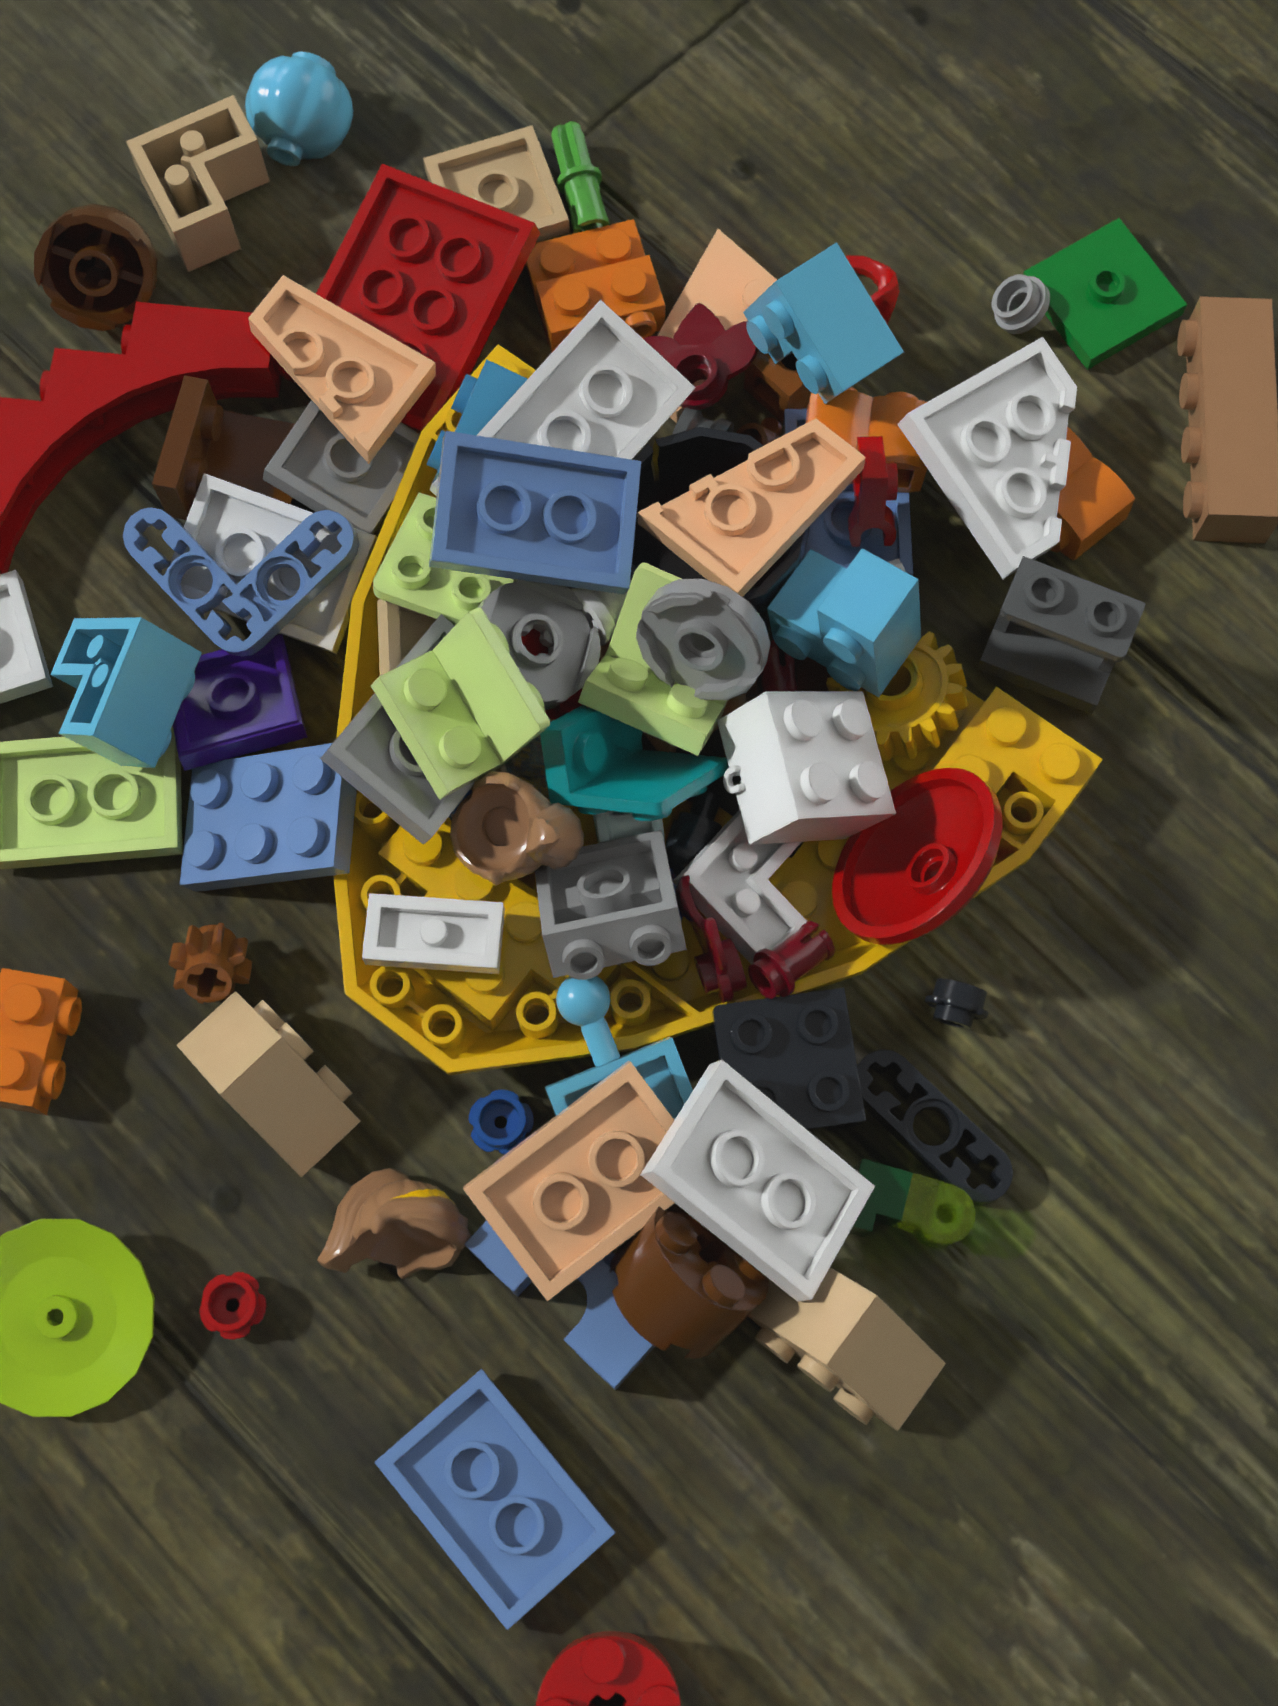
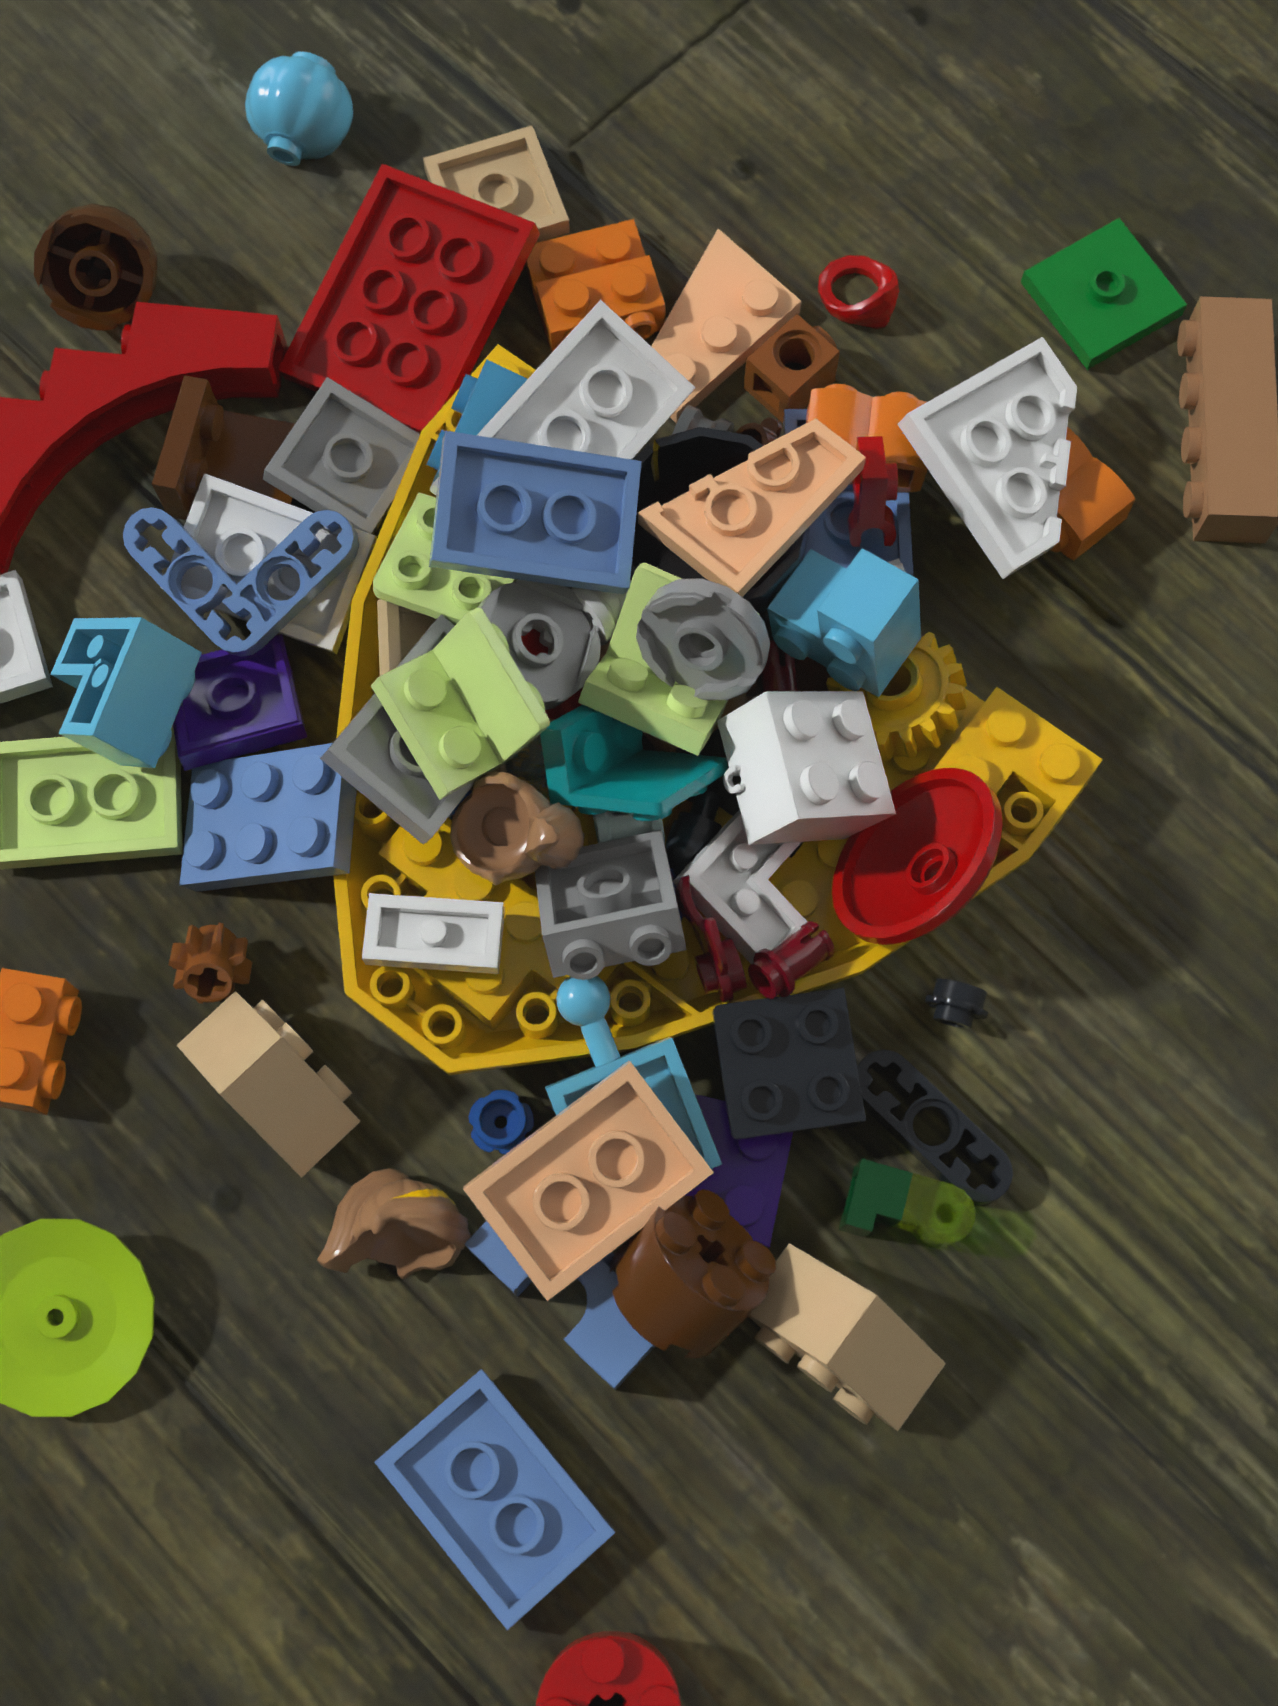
tan brick [126,95,270,272] -> none
red plate [199,1272,267,1340] -> none
light nougat wing [248,275,436,464] -> none
bright green axle [551,121,610,233] -> none
white plate [640,1060,875,1302] -> none
dark red plate [644,303,758,410] -> none
medium azure brick [743,242,904,404] -> none
dark grey panel [977,556,1146,714] -> none
light grey plate [992,274,1050,334] -> none

